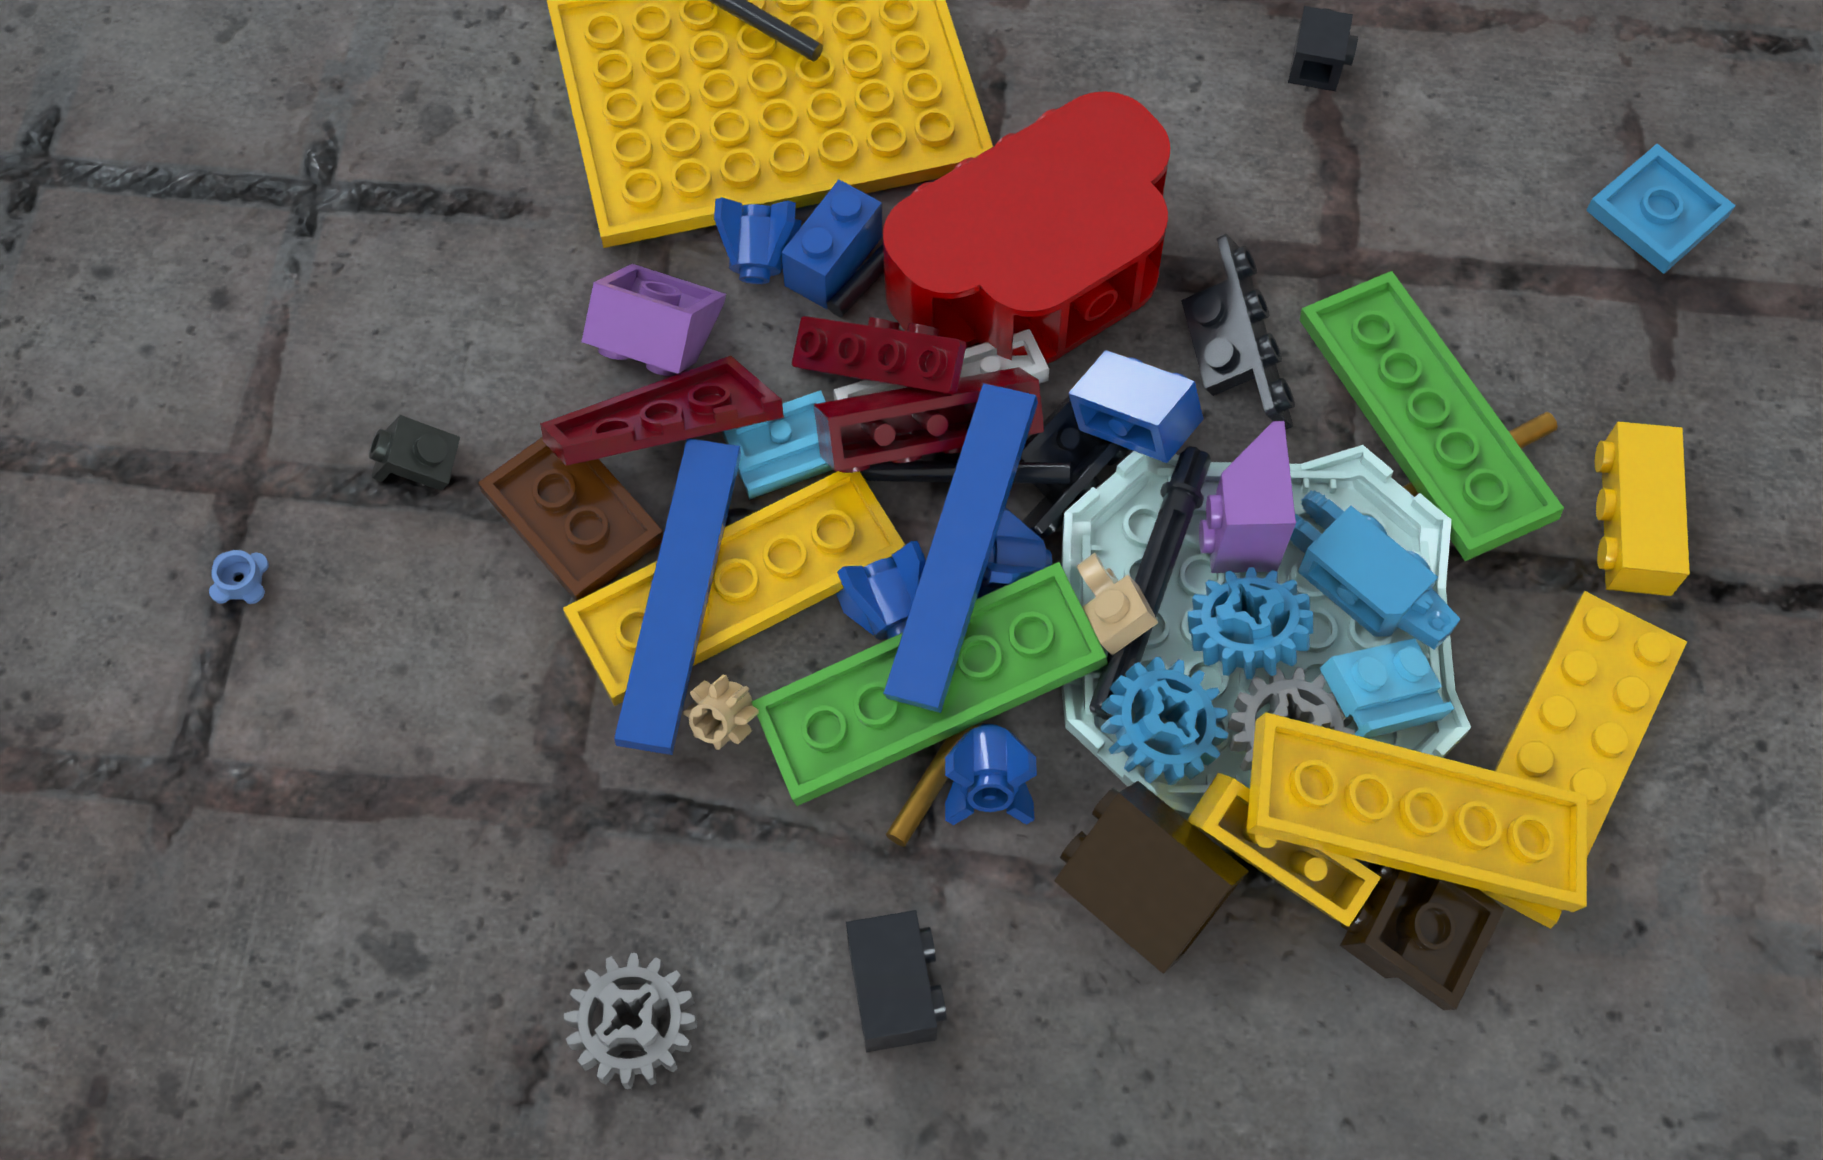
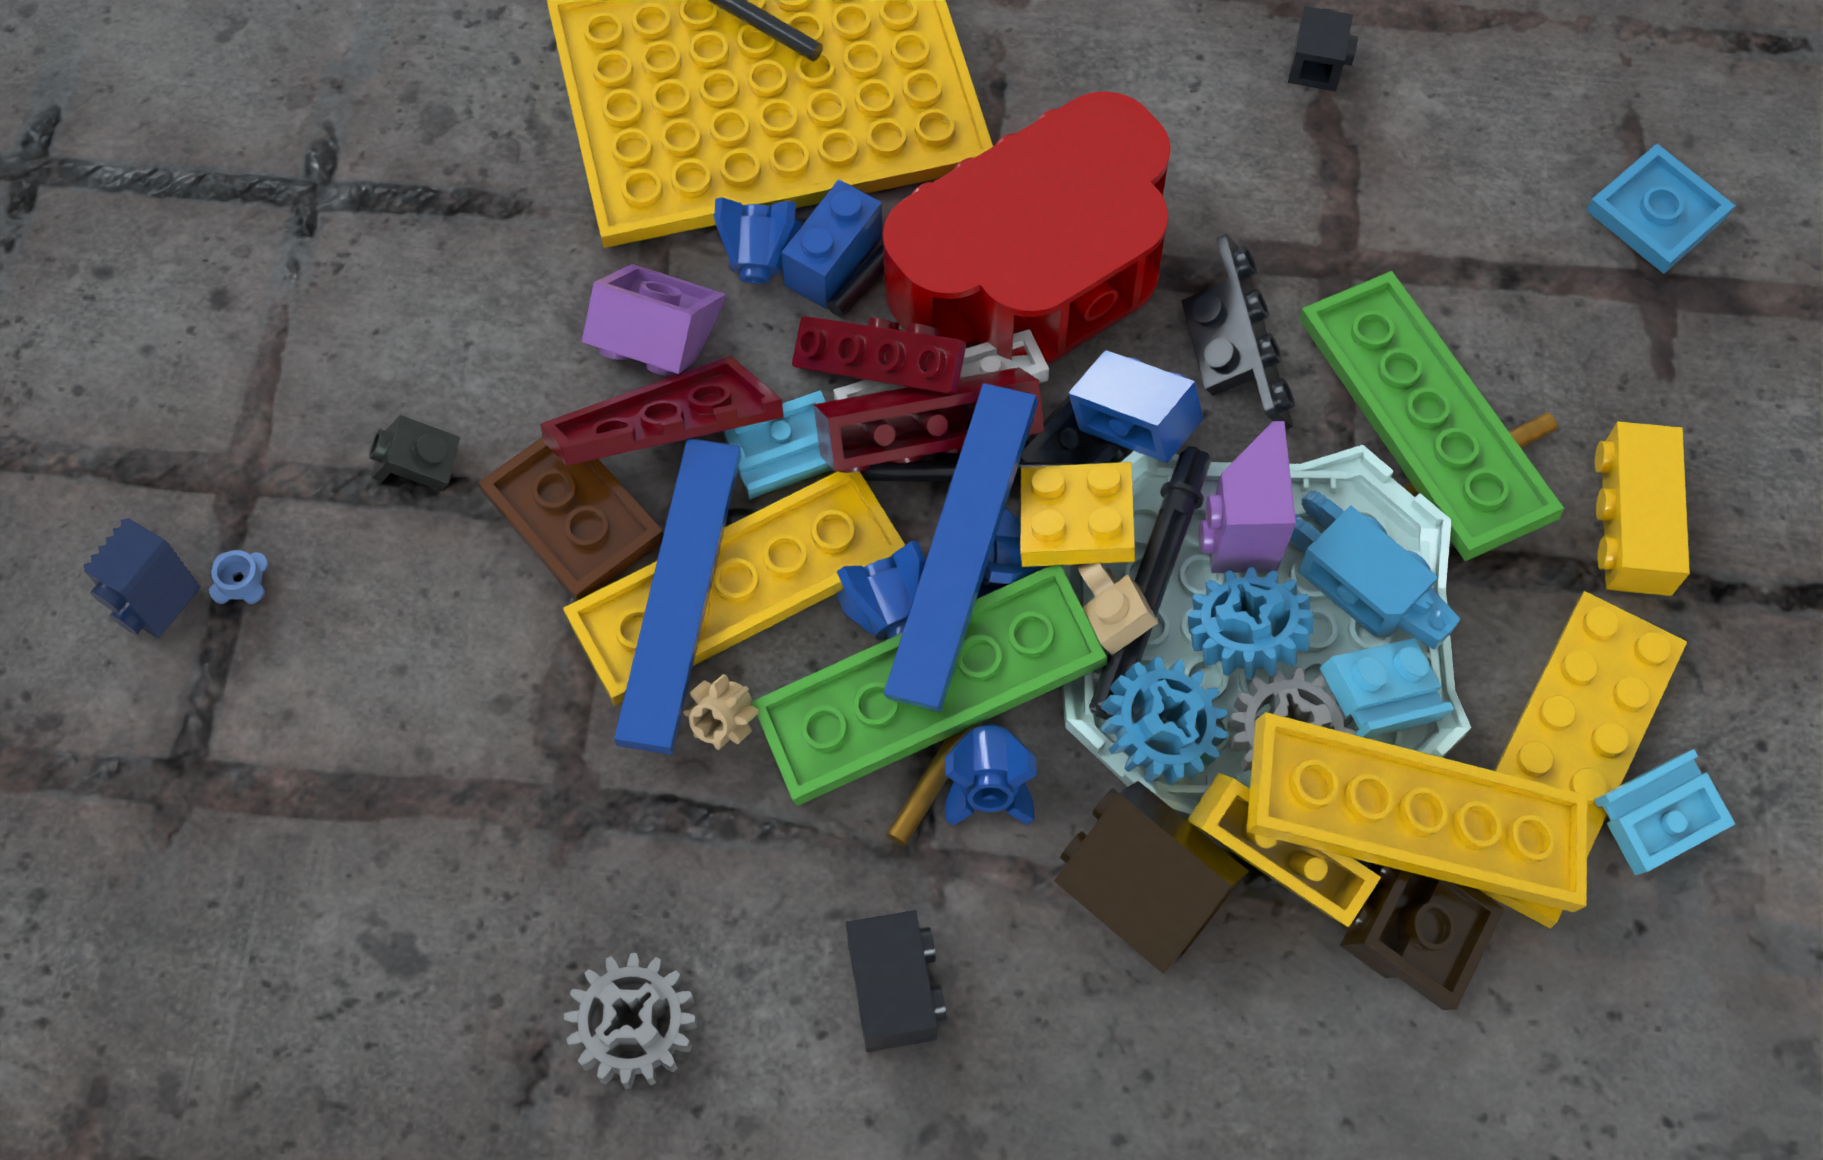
none -> dark blue brick [83,518,201,638]
none -> yellow plate [1020,462,1135,567]
none -> medium azure plate [1594,749,1735,875]

